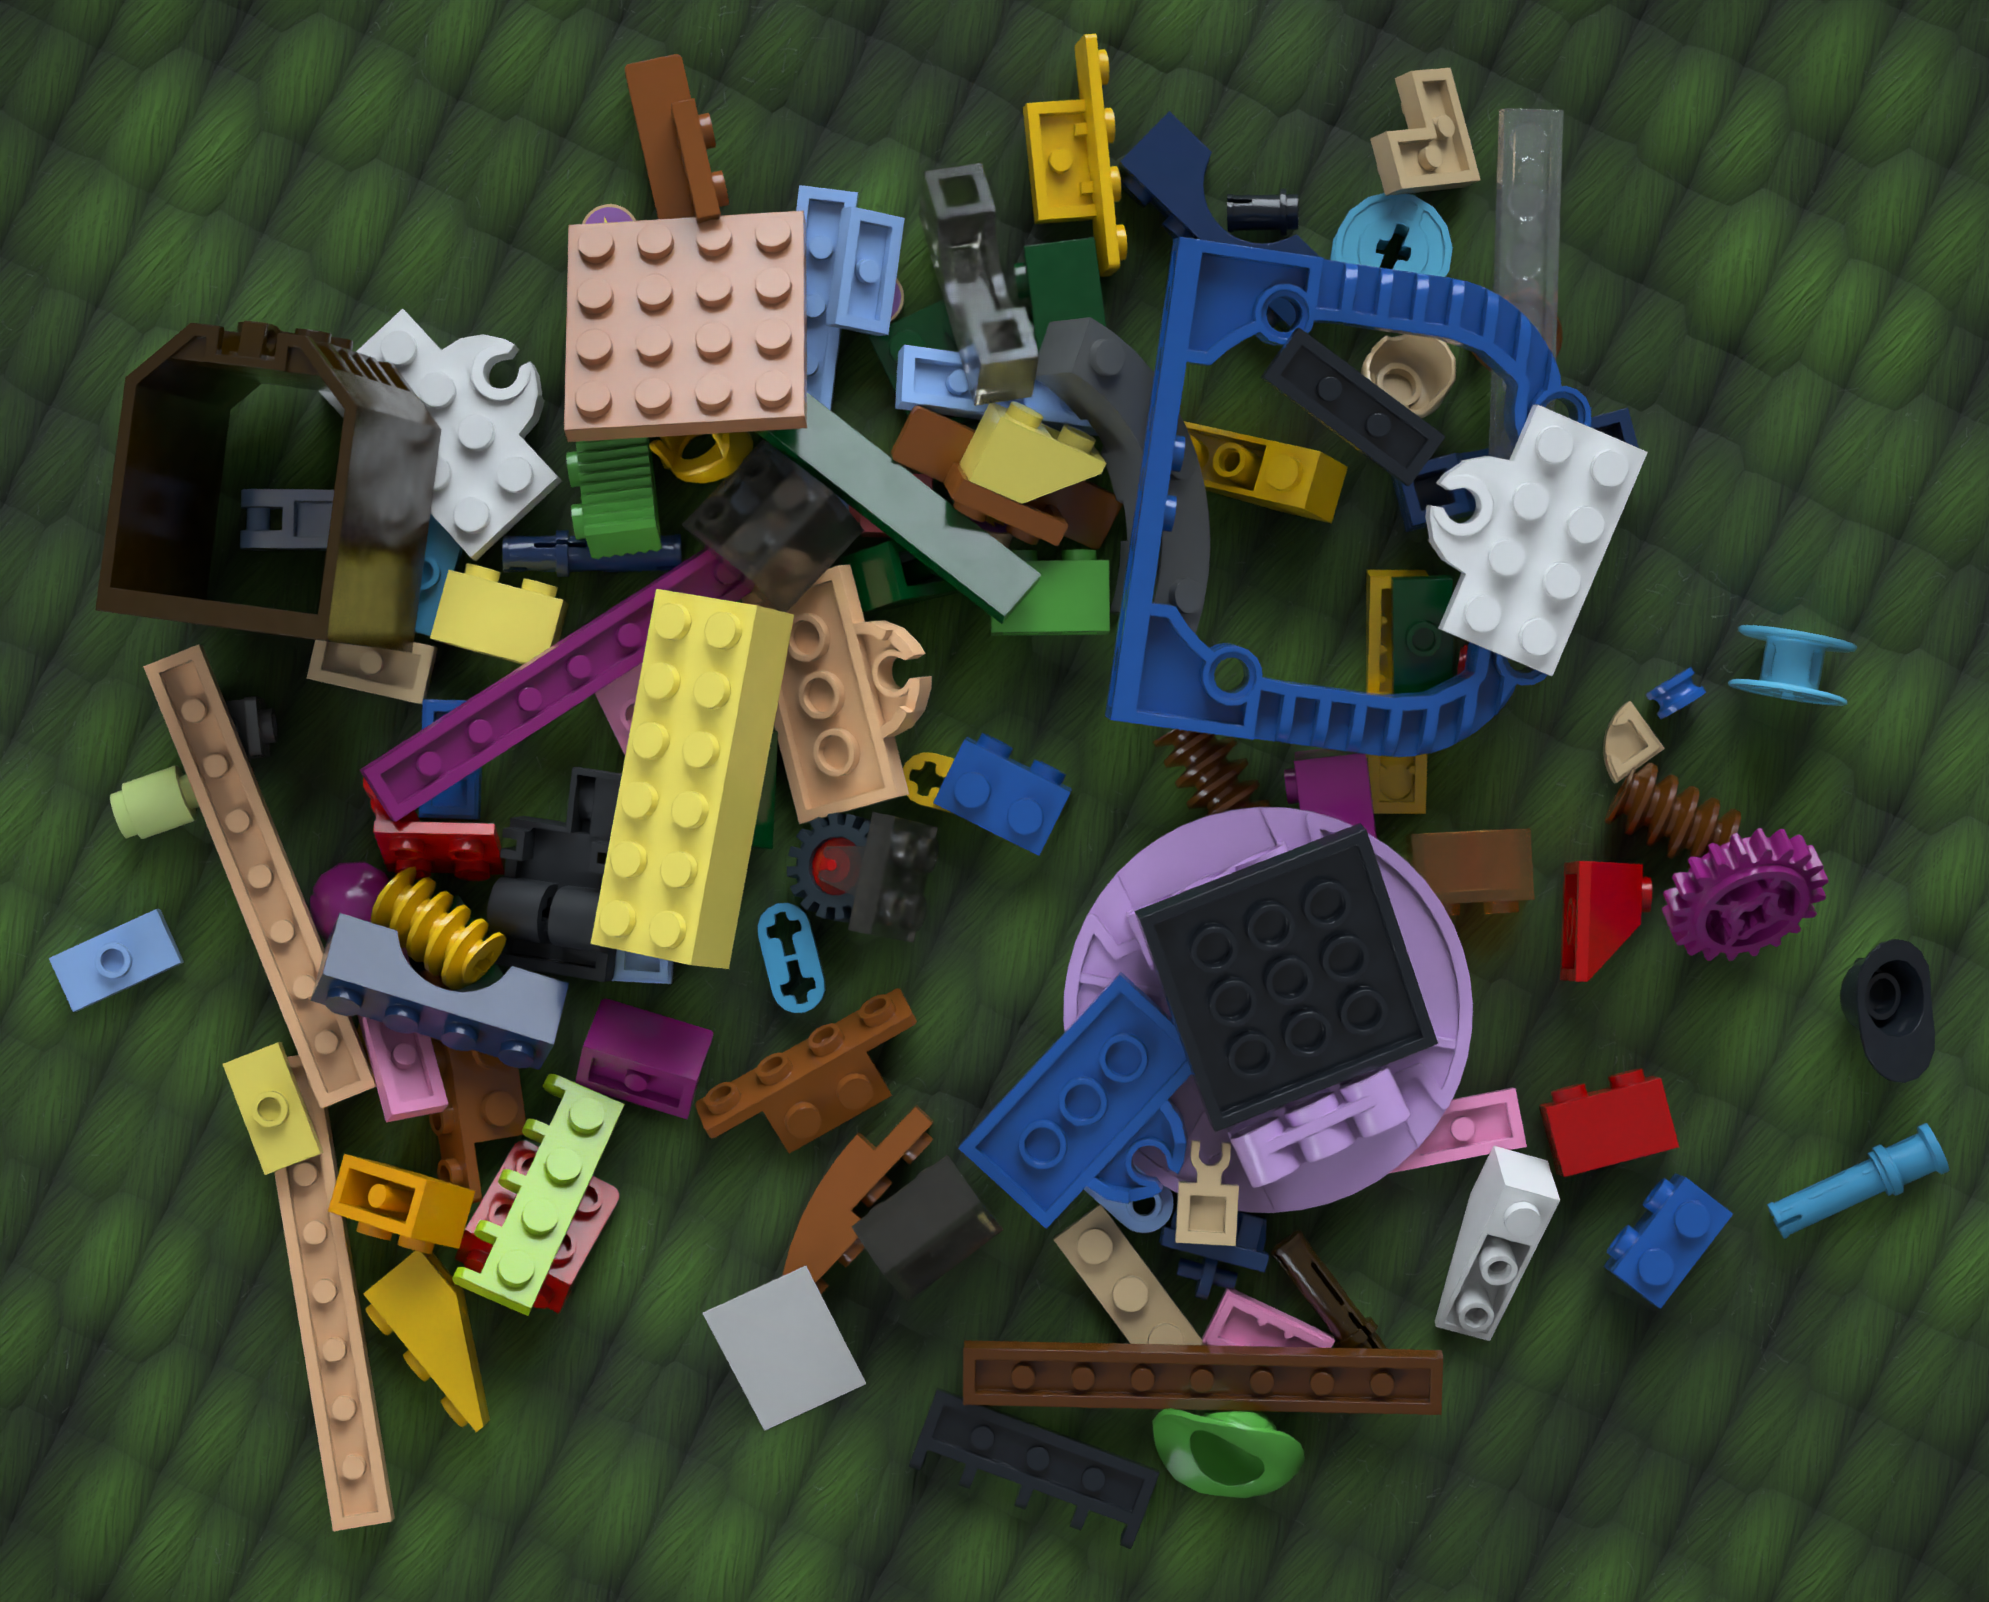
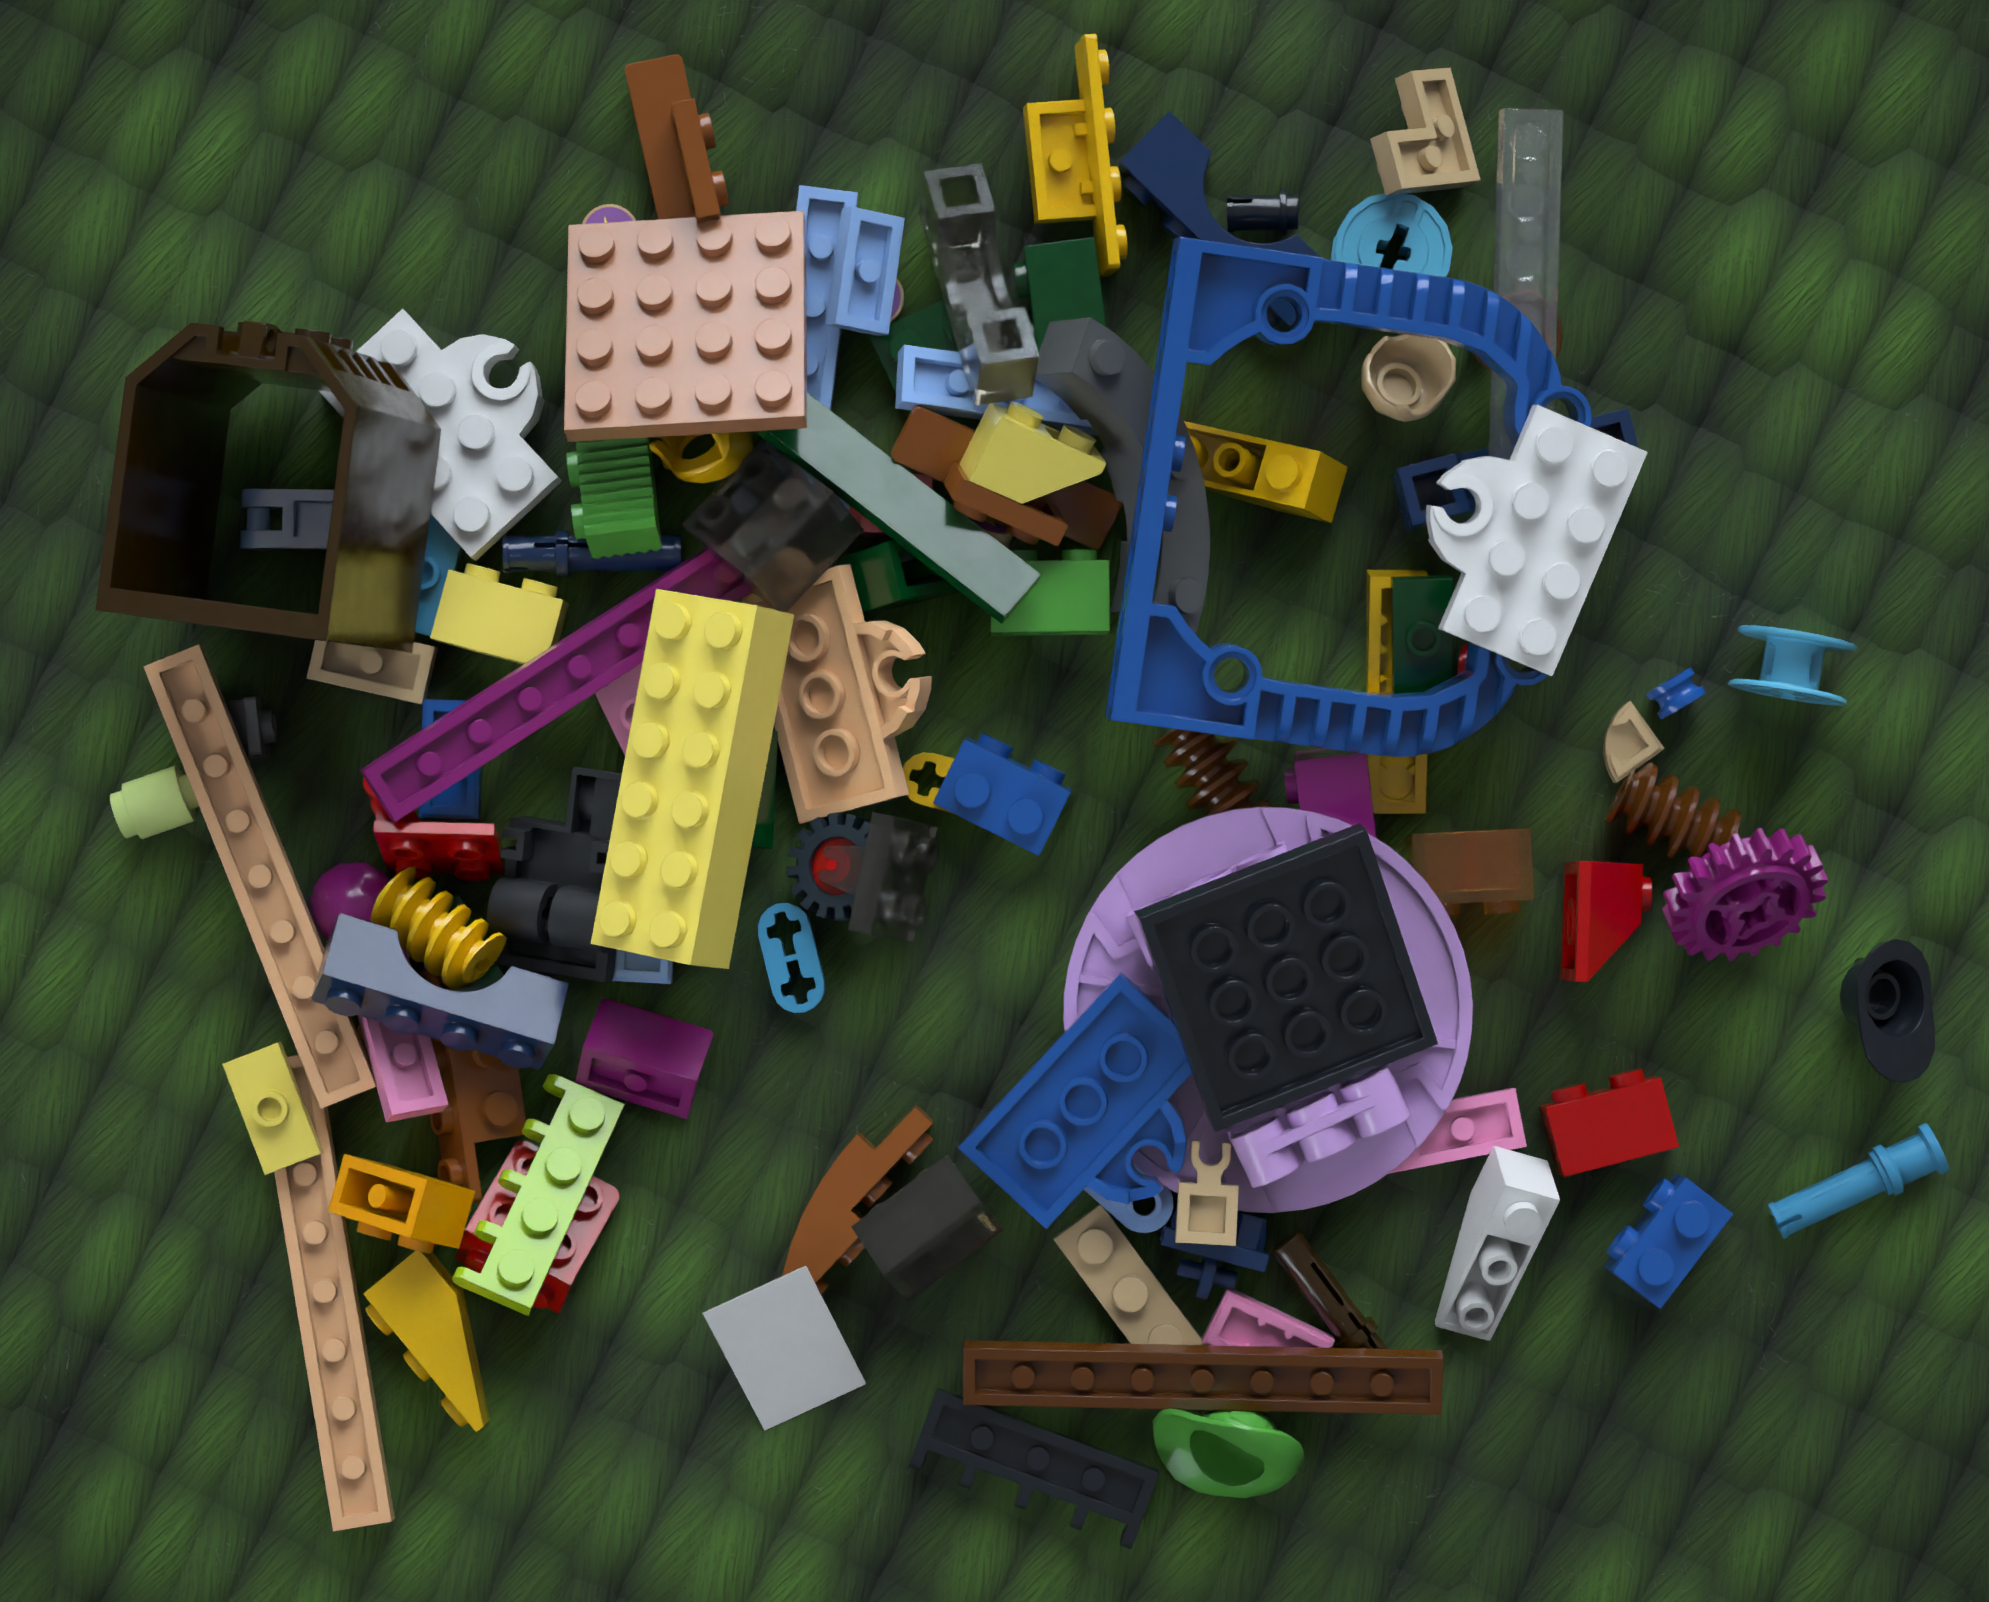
light blue plate [49,909,184,1012] -> none
dark orange bracket [695,988,917,1154] -> none
black plate [1260,328,1446,486] -> none

